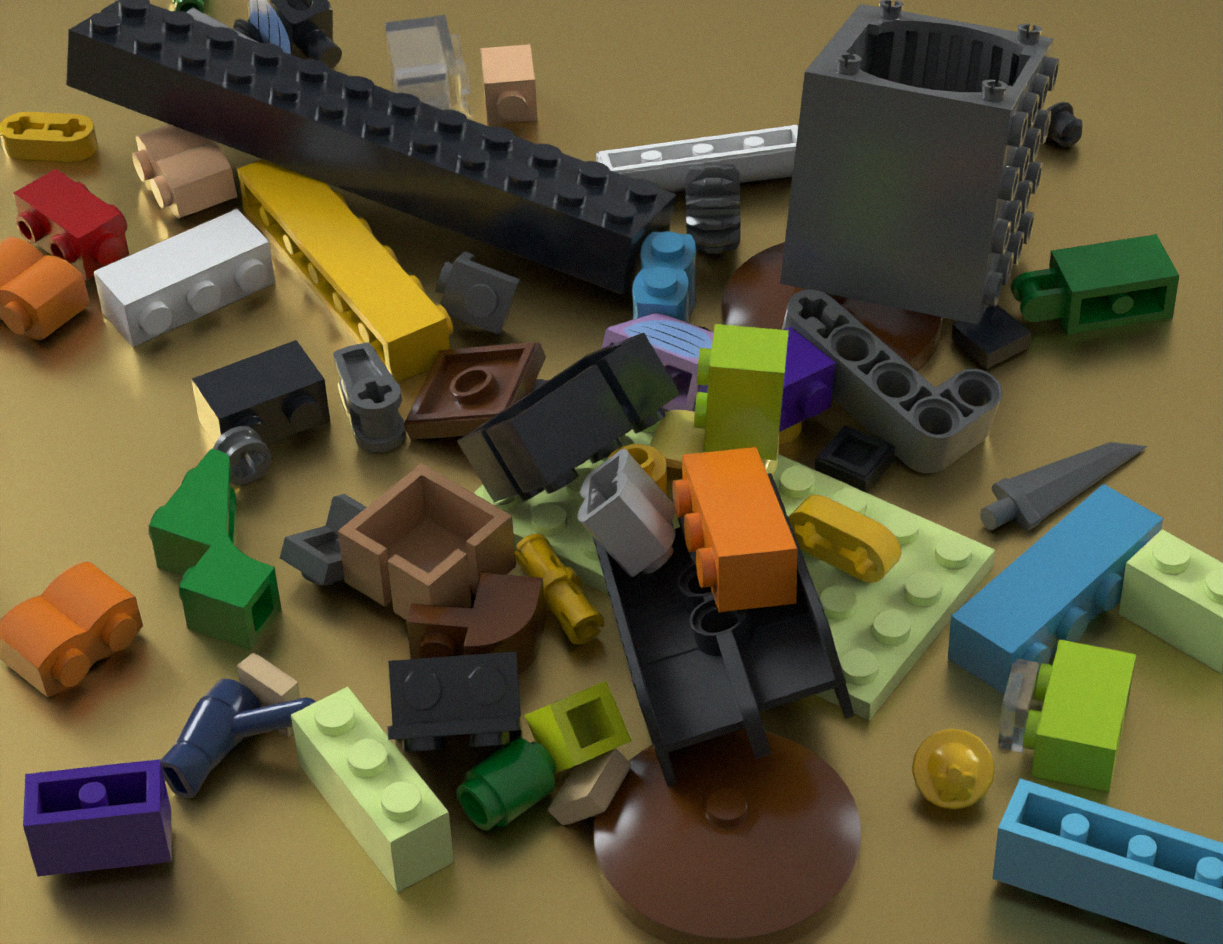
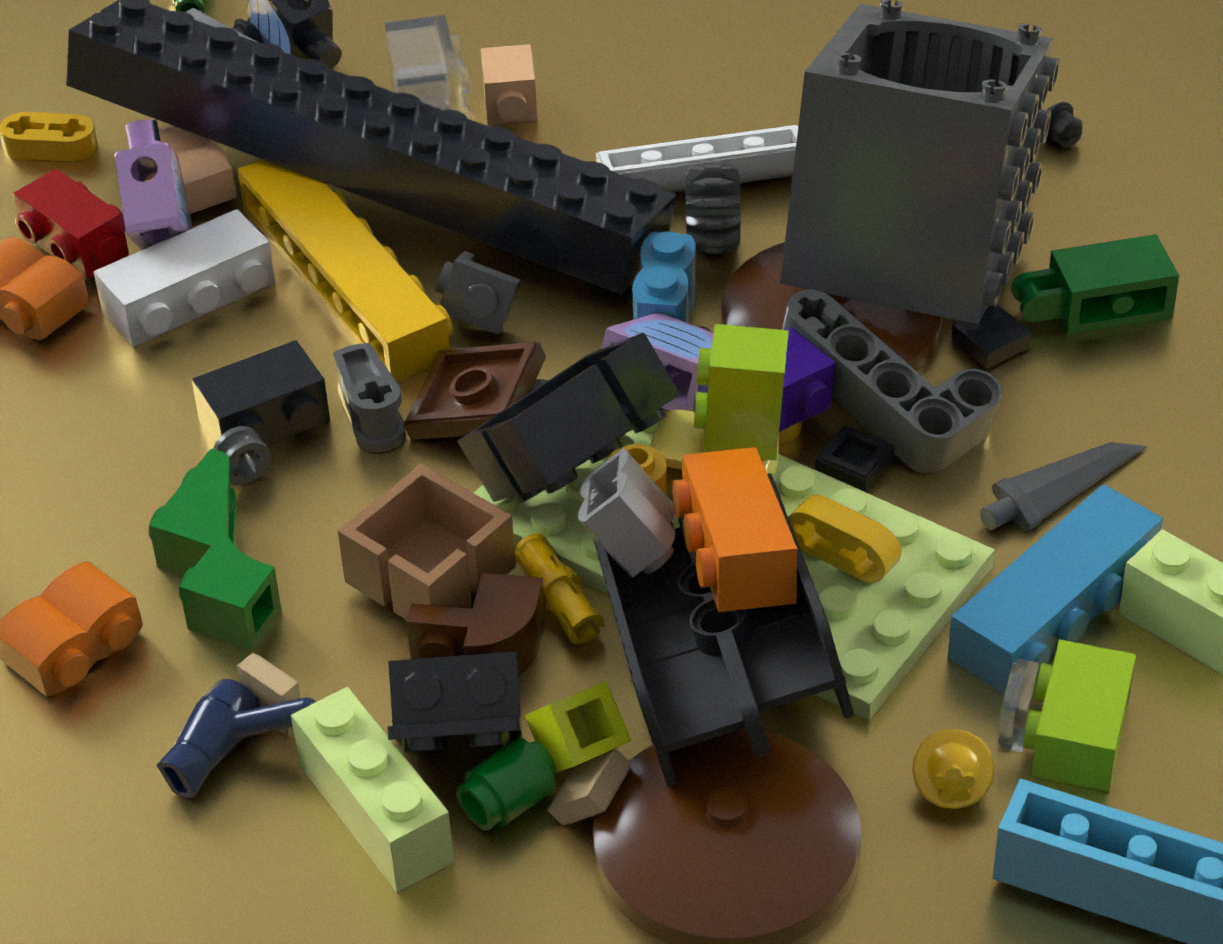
dark purple brick [23,759,172,877] -> none
dark grey bracket [280,494,366,585] -> none
none -> lavender torso [115,119,193,250]

